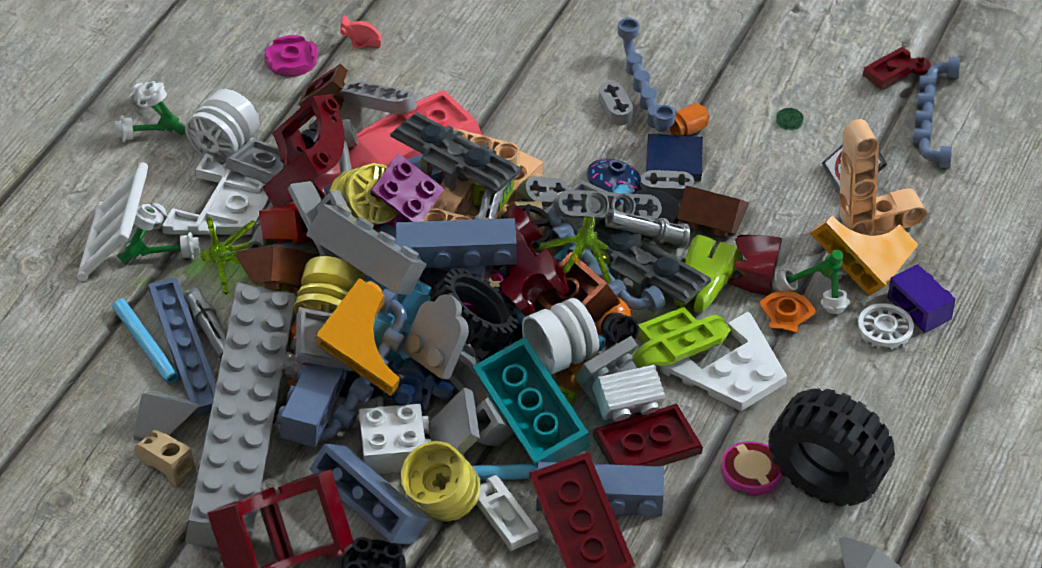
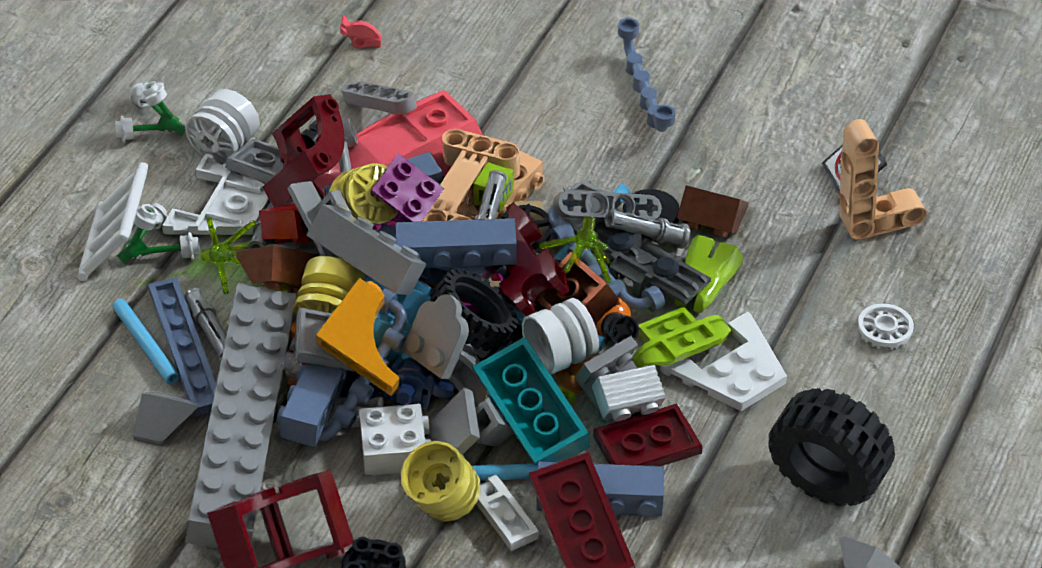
tan leg [134,430,196,487] -> none
dark pink tile [265,35,318,77] -> none
reddish brown slope [298,64,348,112] -> none
sand blue brick [309,444,429,545] -> none
dark grey piece [390,112,522,194] -> none
light grey beam [518,176,569,206] -> none
dark blue dish [586,158,641,194] -> none
light grey beam [599,82,633,125] -> none
light grey beam [640,170,694,199] -> none
dark blue tile [646,134,703,181] -> none
orange brick [668,103,709,136] -> none
tile [721,441,782,496] -> none
dark red piece [727,234,782,296] -> none
orange animal [760,291,816,333] -> none
plant [772,250,850,314] -> none
clear green piece [776,108,804,130] -> none
light orange arch [810,216,918,296] -> none
dark red hinge [863,46,931,89] -> none
dark purple piece [887,264,956,333] -> none
sand blue bar [913,57,960,169] -> none

